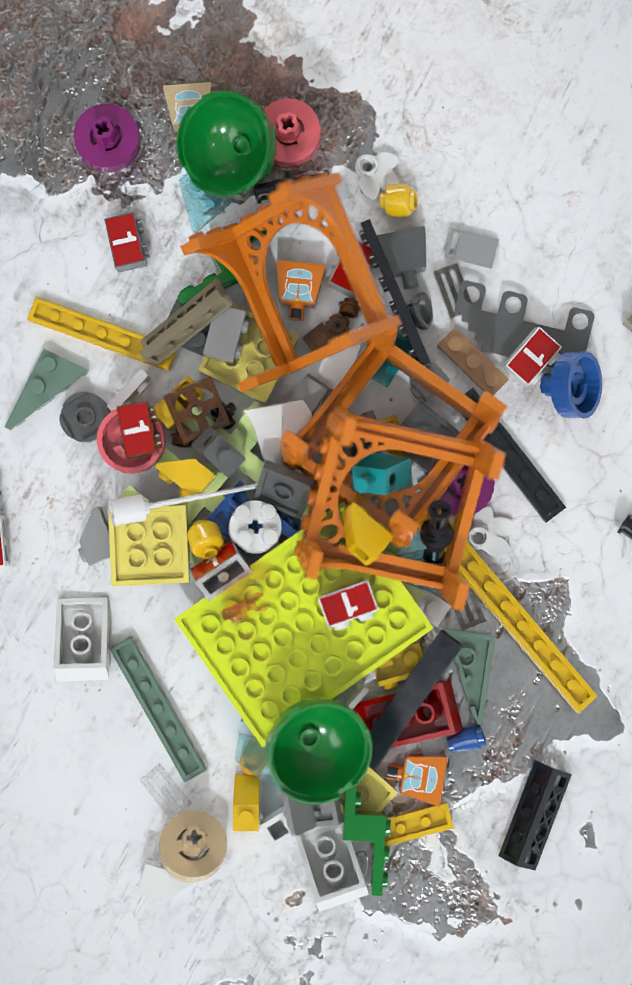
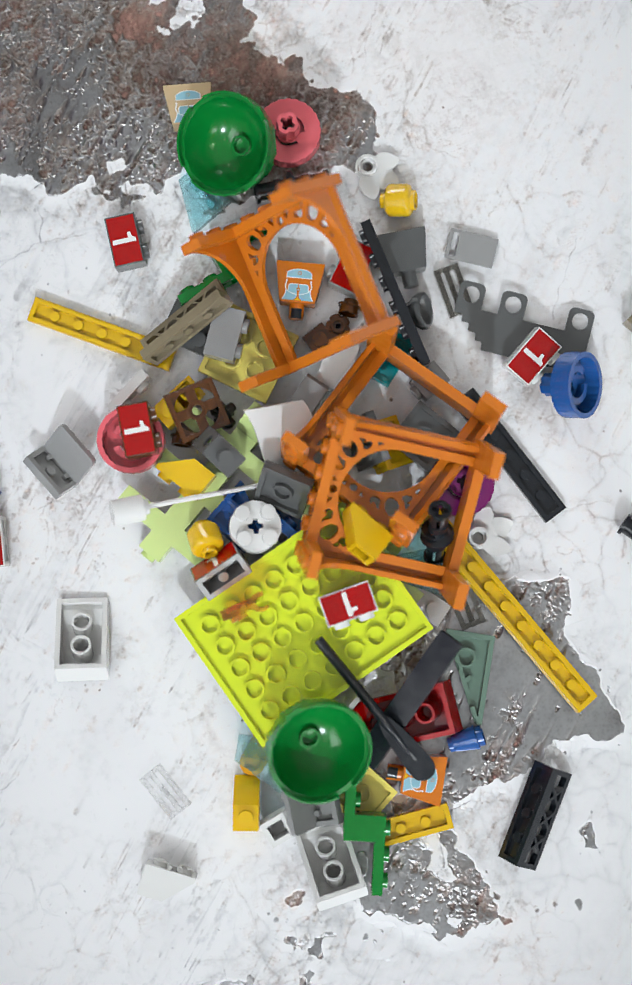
sand green wing [4,349,88,430] -> none
dark grey plate [59,392,111,443] -> none
magenta piece [73,103,141,173] -> none
light grey slope [78,506,110,566] -> none
light yellow plate [108,505,190,587] -> none
sand green tile [109,636,207,783] -> none
tan piece [159,811,227,883] -> none
teal torso [352,453,412,495] -> none
yellow bracket [374,642,423,690] -> none
medium nougat plate [437,327,509,396] -> none
none -> light grey bracket [23,424,96,499]
none -> black piece [314,636,435,781]

